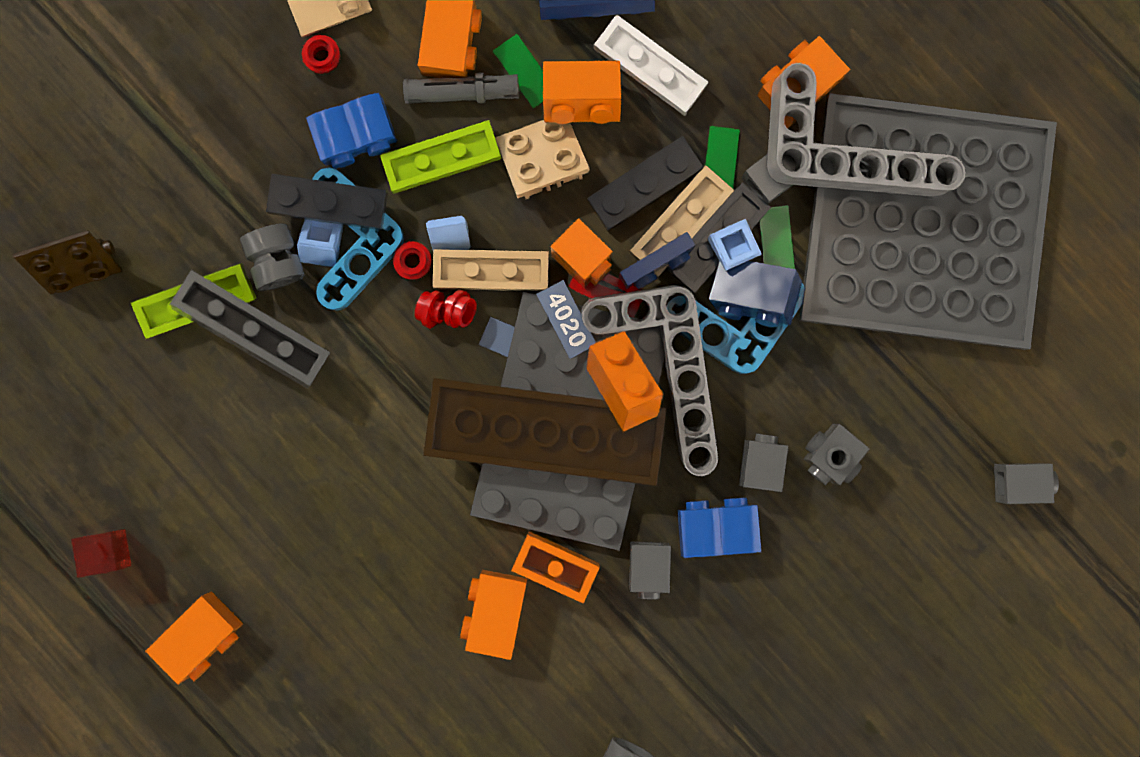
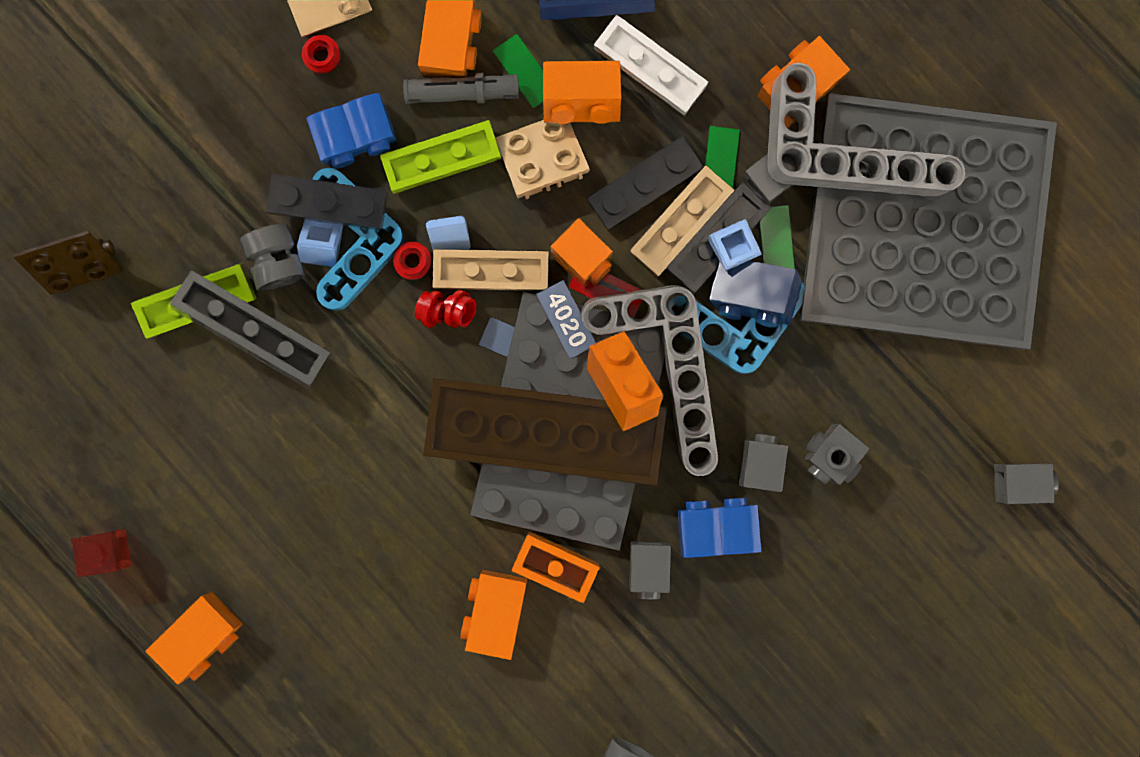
dark blue plate [619,232,695,290] -> none

